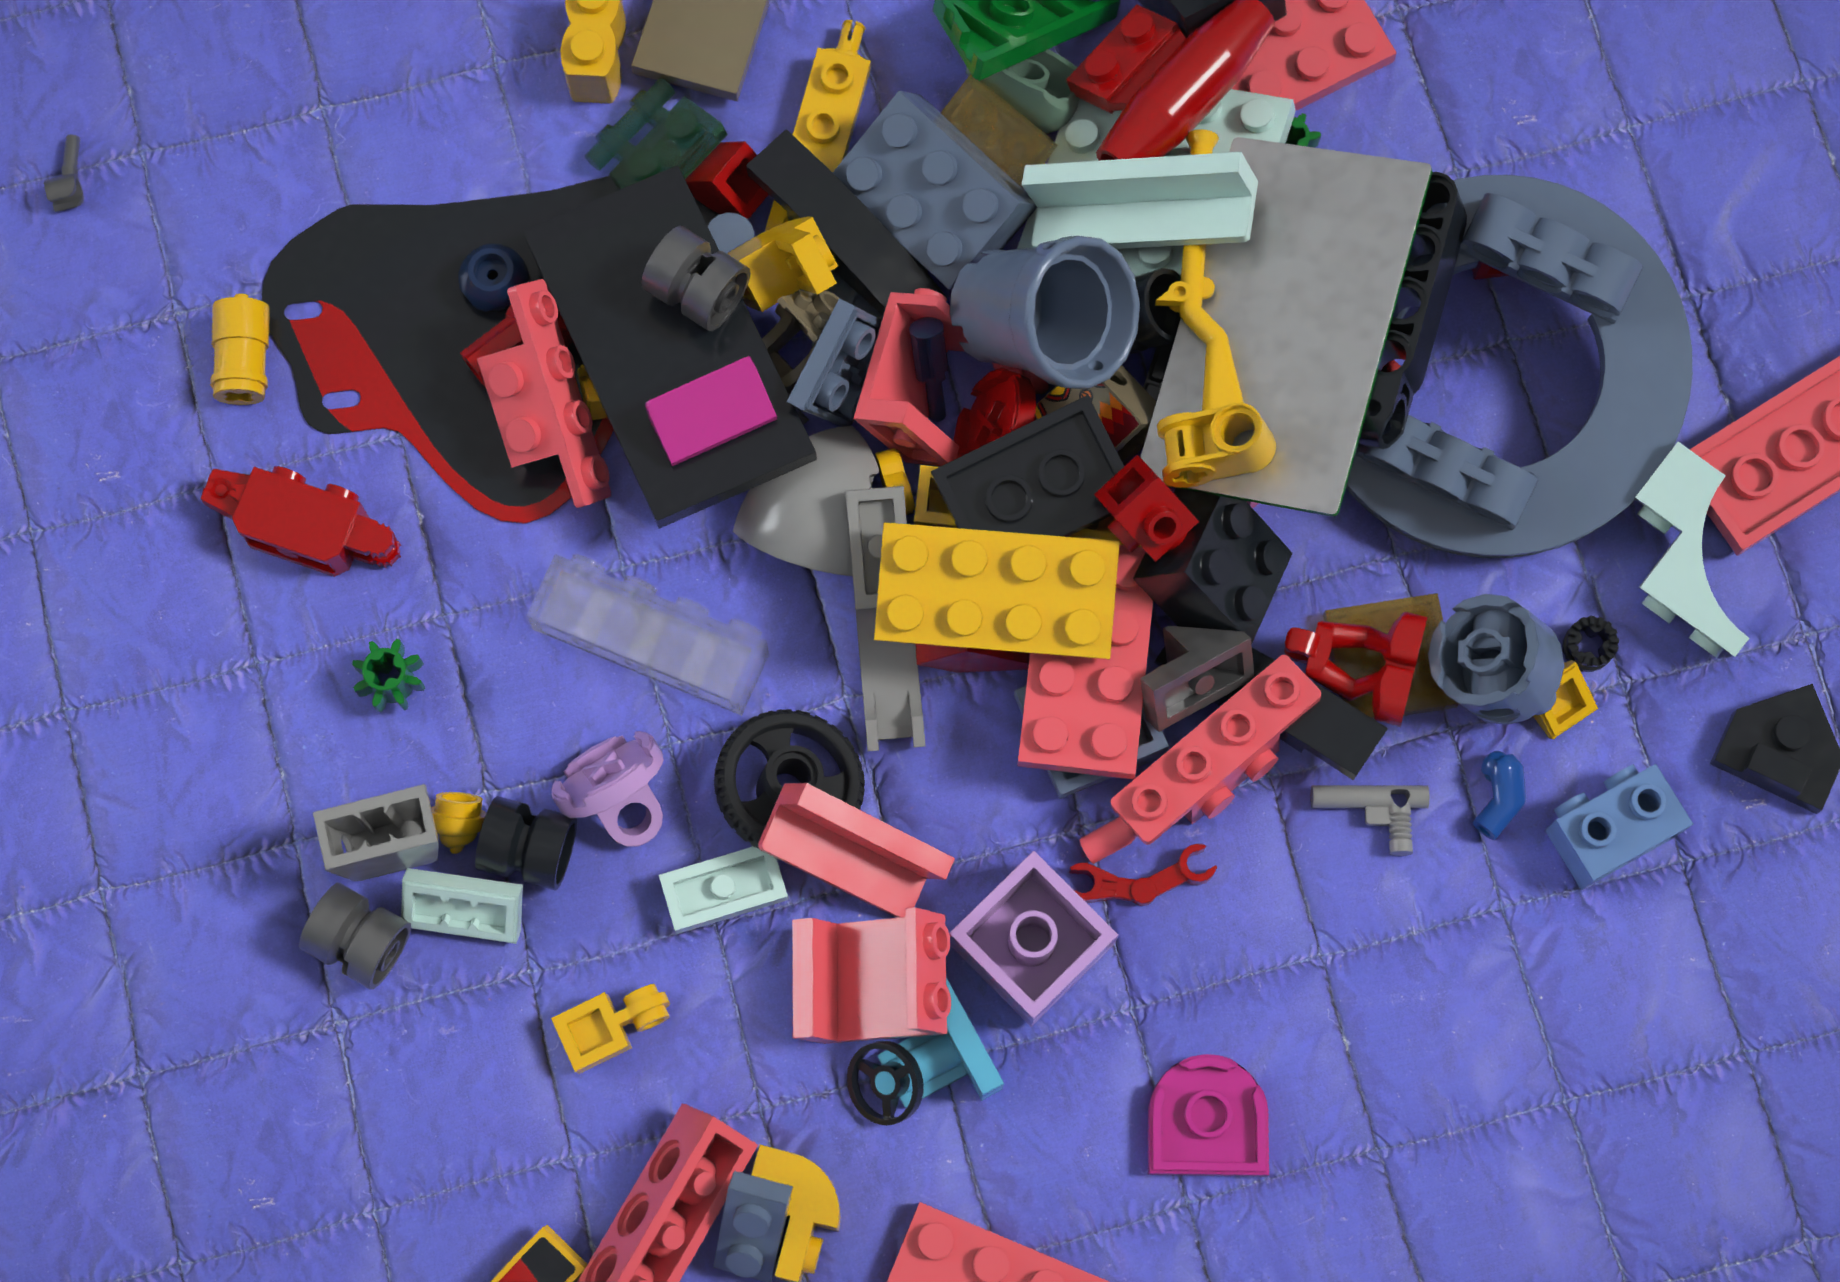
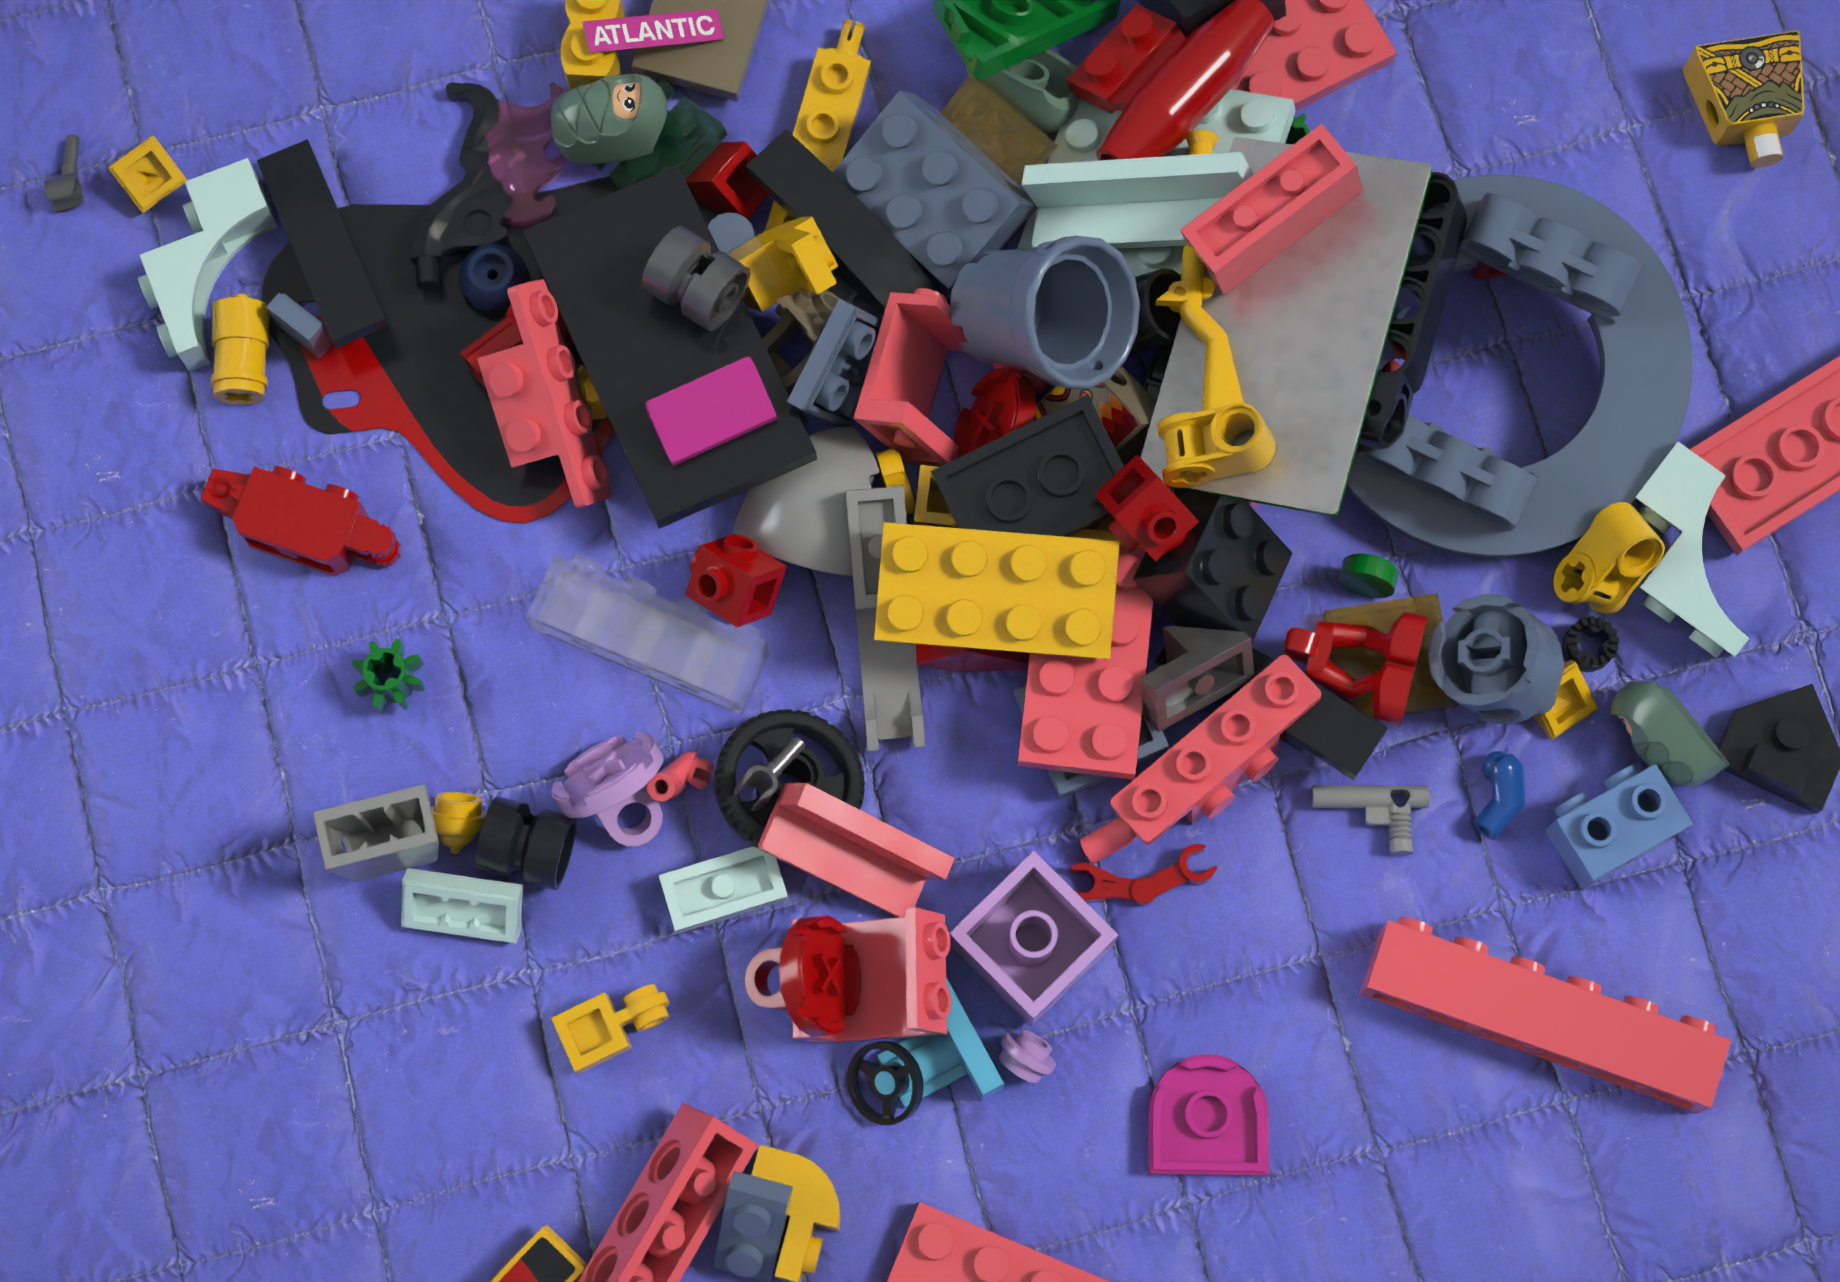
flat silver wheel [299,883,411,989] -> none
dark blue axle [909,317,949,422] -> none
none -> yellow tile [108,135,188,214]
none -> light aqua arch [138,158,278,372]
none -> black slope [257,139,388,348]
none -> sand blue tile [266,293,332,359]
none -> piece [410,82,567,290]
none -> sand green piece [550,73,667,164]
none -> dark pink sticker [582,9,725,53]
none -> coral arm [646,752,714,802]
none -> red brick [685,534,787,628]
none -> flat silver hand [734,737,806,811]
none -> red tile [744,915,861,1037]
none -> lavender plate [998,1030,1056,1084]
none -> coral panel [1180,124,1363,295]
none -> green tile [1338,553,1399,598]
none -> coral brick [1359,917,1731,1113]
none -> yellow piece [1553,502,1665,615]
none -> sand green piece [1609,680,1729,788]
none -> torso [1683,30,1805,168]

